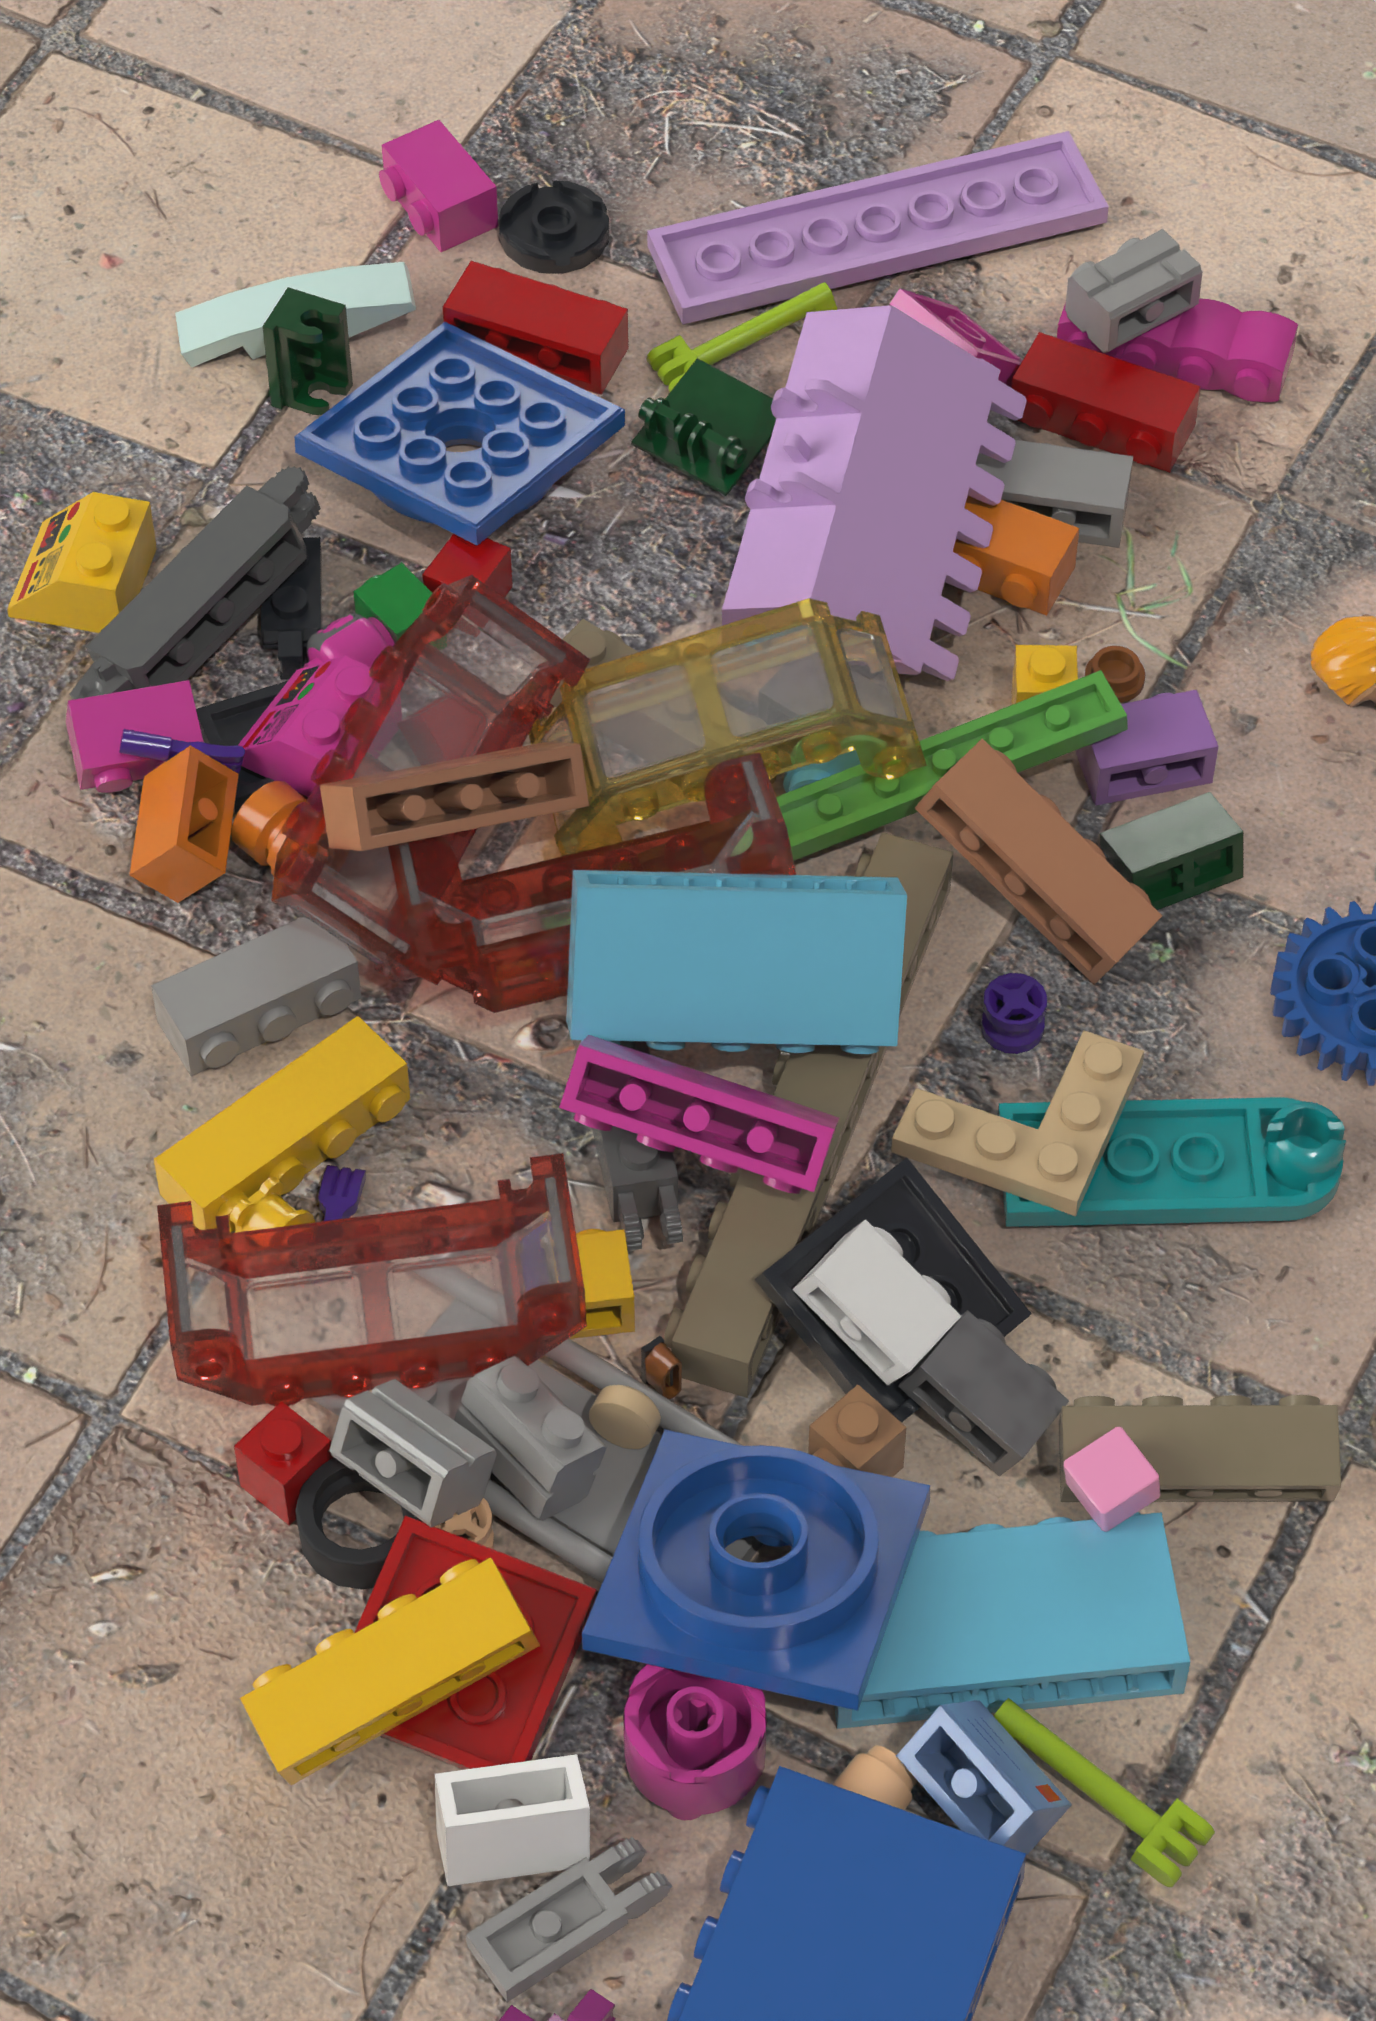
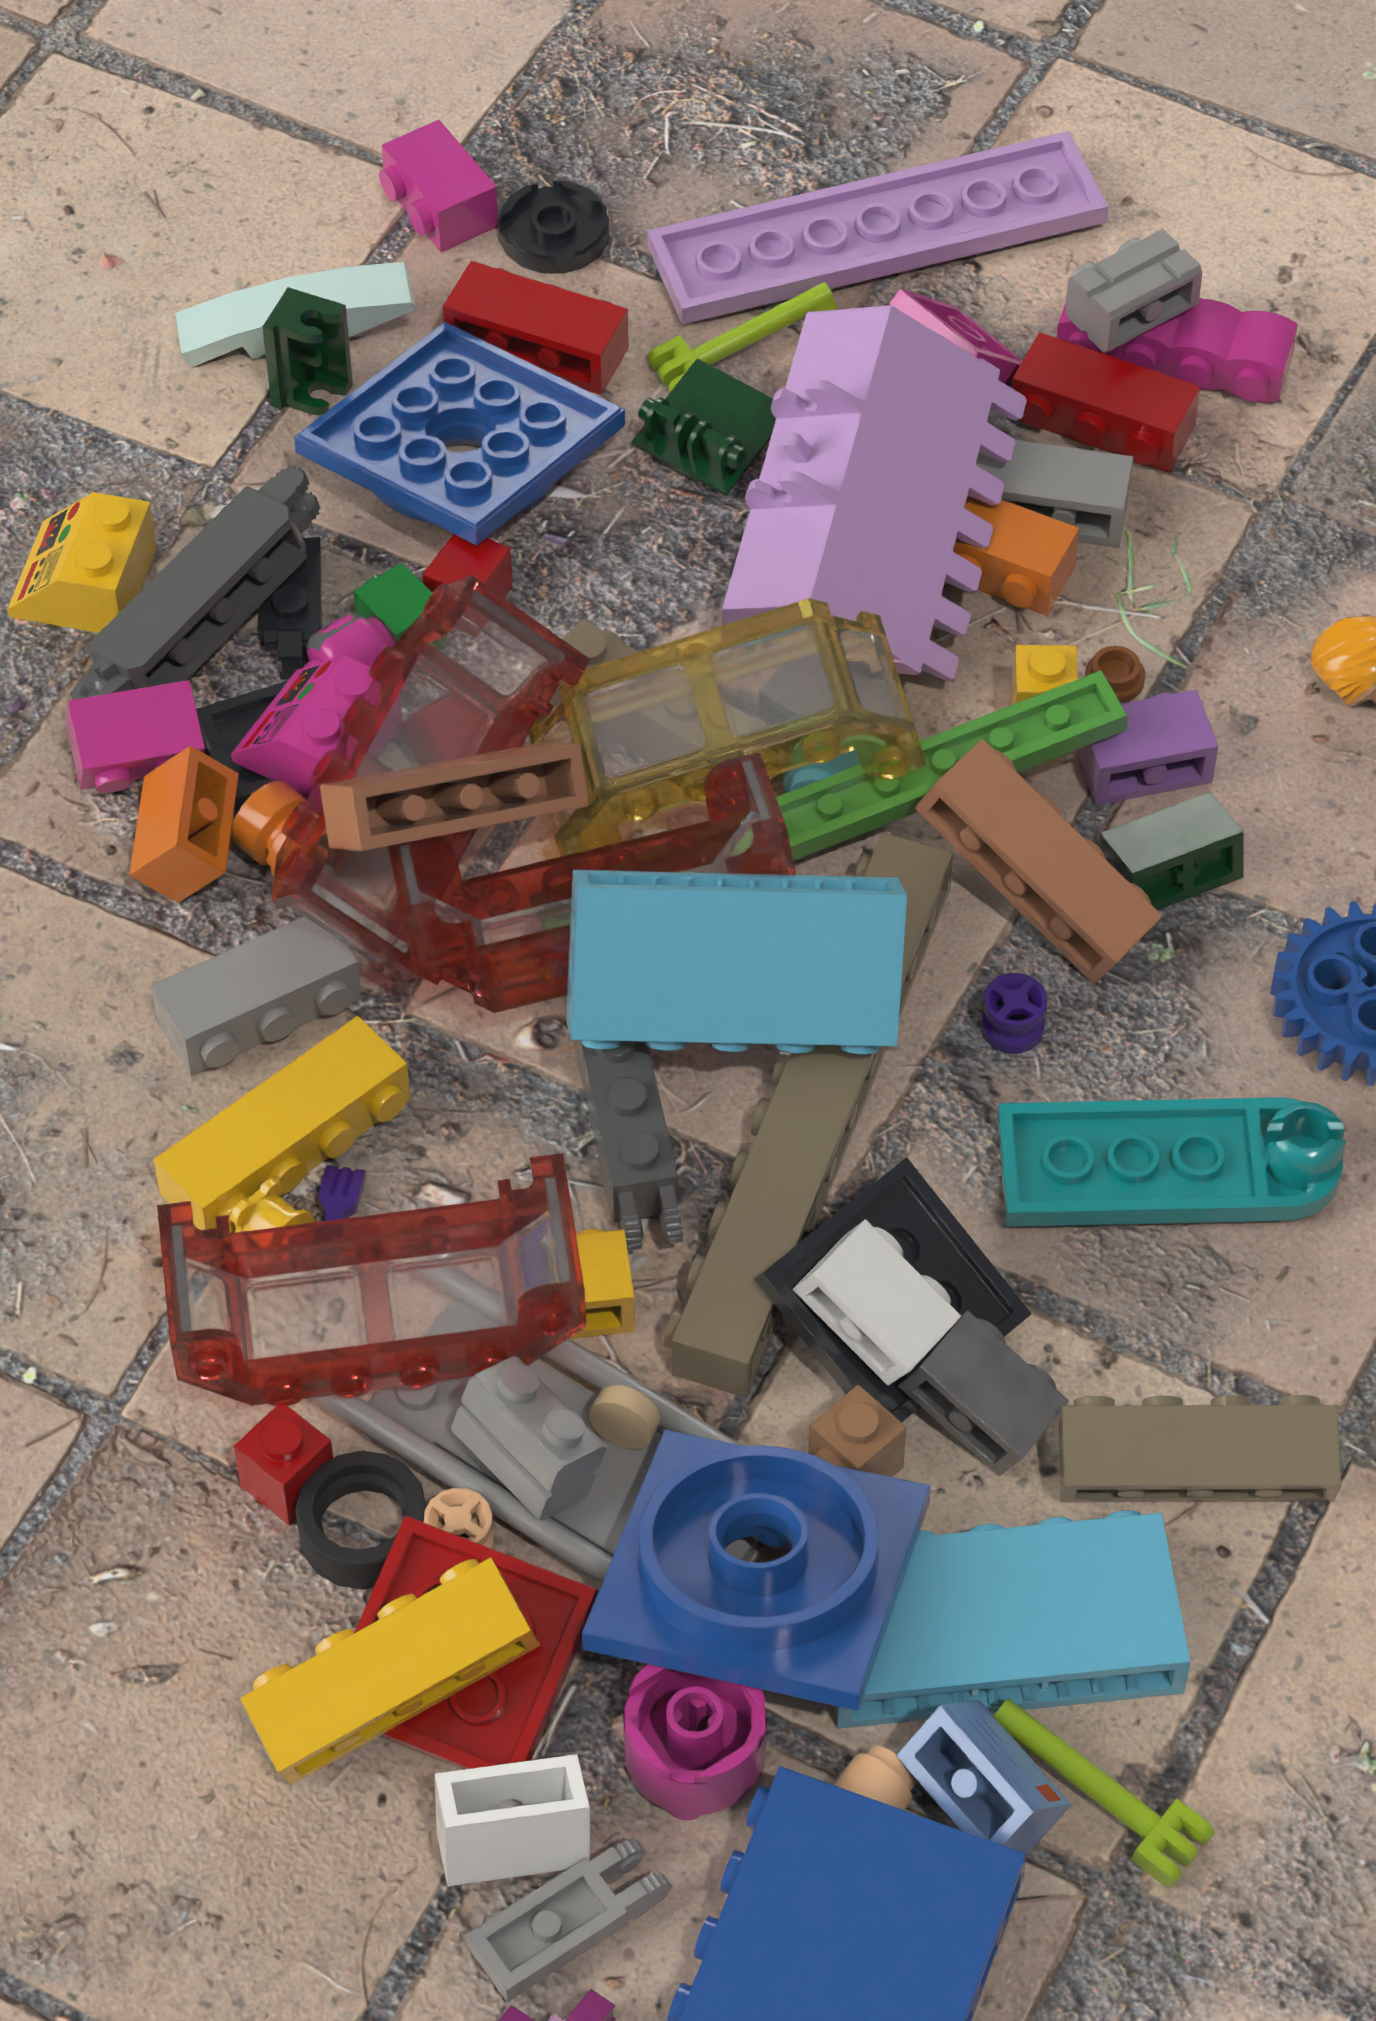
dark purple piece [119,729,245,774] -> none
light grey brick [329,1379,497,1528] -> none
dark pink brick [559,1035,840,1194] -> none
dark orange piece [641,1336,682,1399] -> none
tan plate [891,1030,1144,1216] -> none
bright pink piece [1064,1427,1161,1532] -> none

